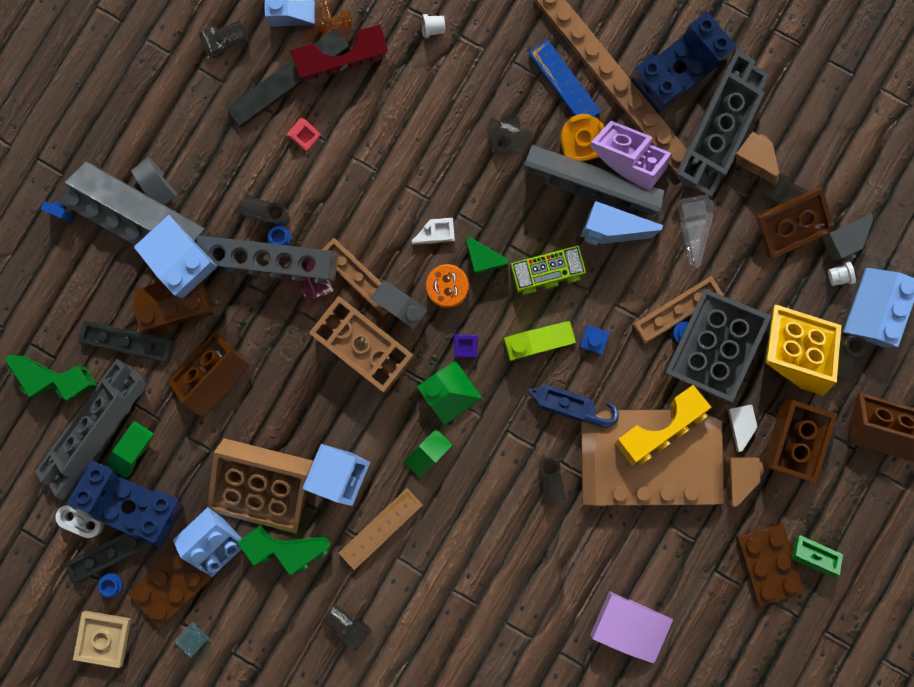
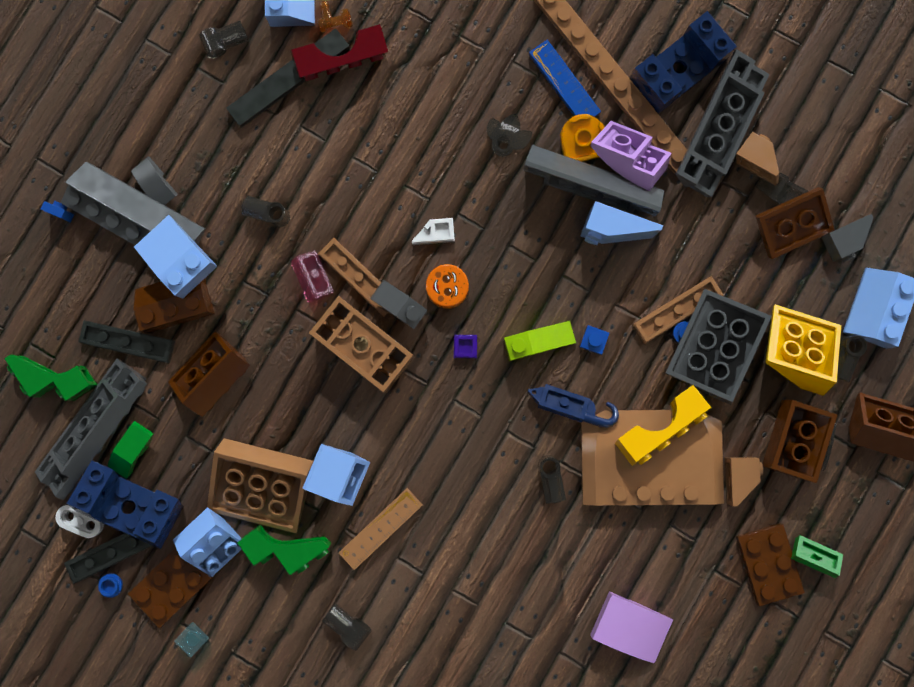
tan plate [73,611,131,668] -> none
dark grey brick [196,235,338,284] -> none
blue plate [268,226,291,246] -> none
coral slope [286,118,321,152] -> none
green slope [404,429,452,478] -> none
green slope [417,361,482,425] -> none
white piece [421,14,445,38] -> none
green slope [466,237,509,275] -> none
brick [510,246,586,295] -> none
clear slope [676,194,715,271] -> none
white tile [727,405,757,452] -> none
white piece [828,261,856,286] -> none

